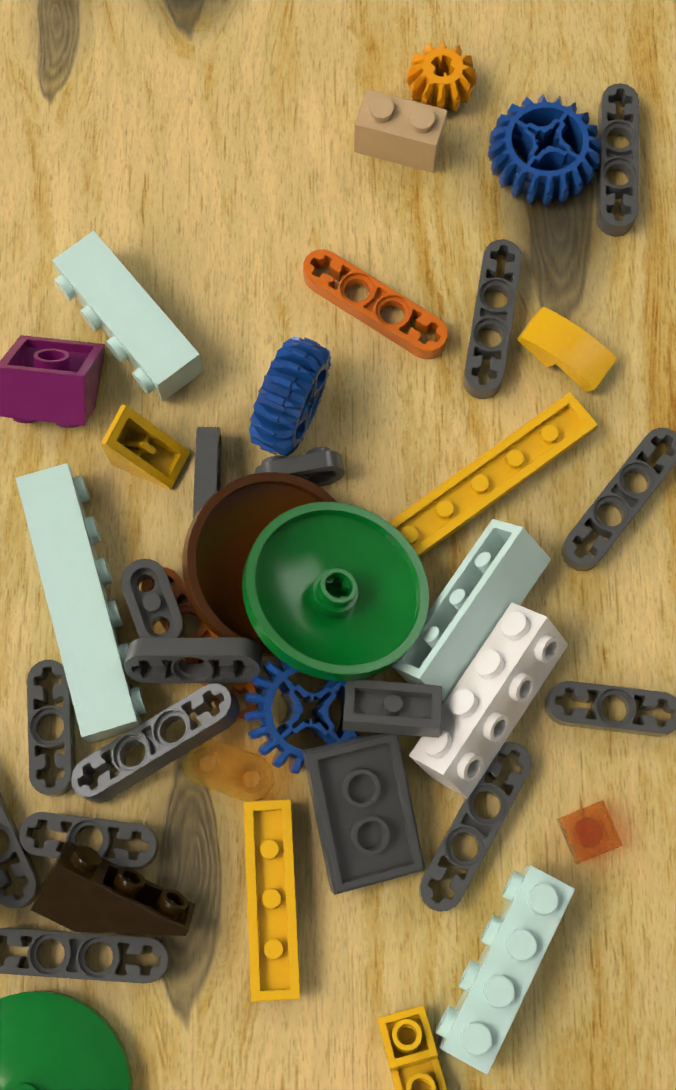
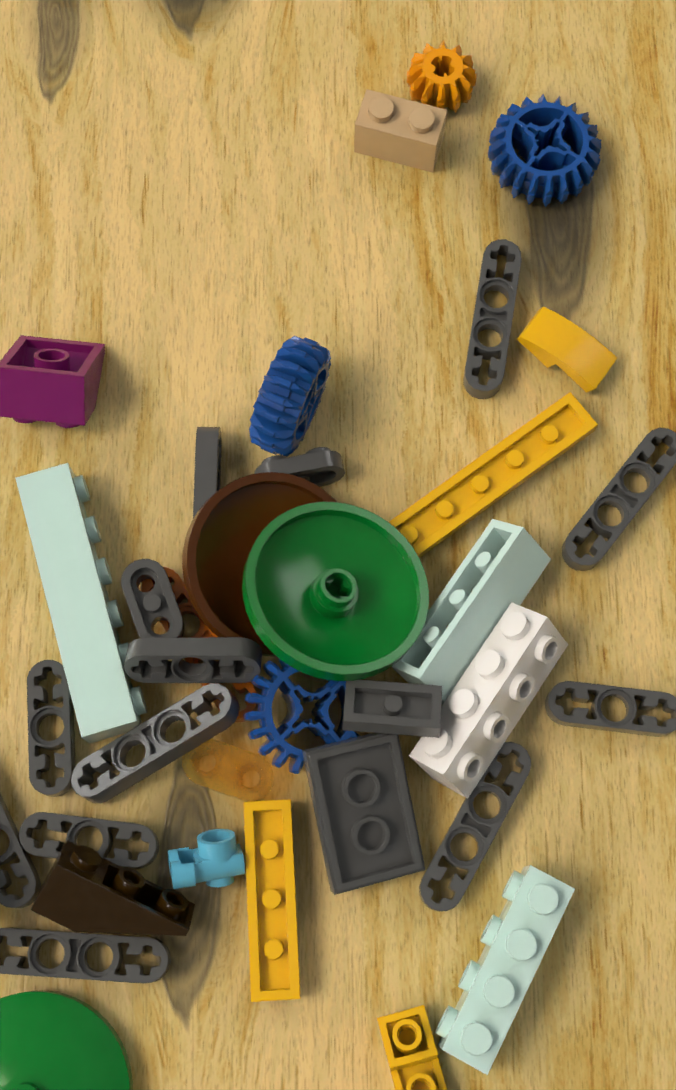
light aqua brick [52,231,204,402] -> none
yellow slope [101,405,191,489] -> none
orange beam [303,249,448,359] -> none
clear orange plate [557,800,623,864] -> none
dark grey beam [596,83,639,237] -> none
none -> medium azure plate [167,829,245,889]

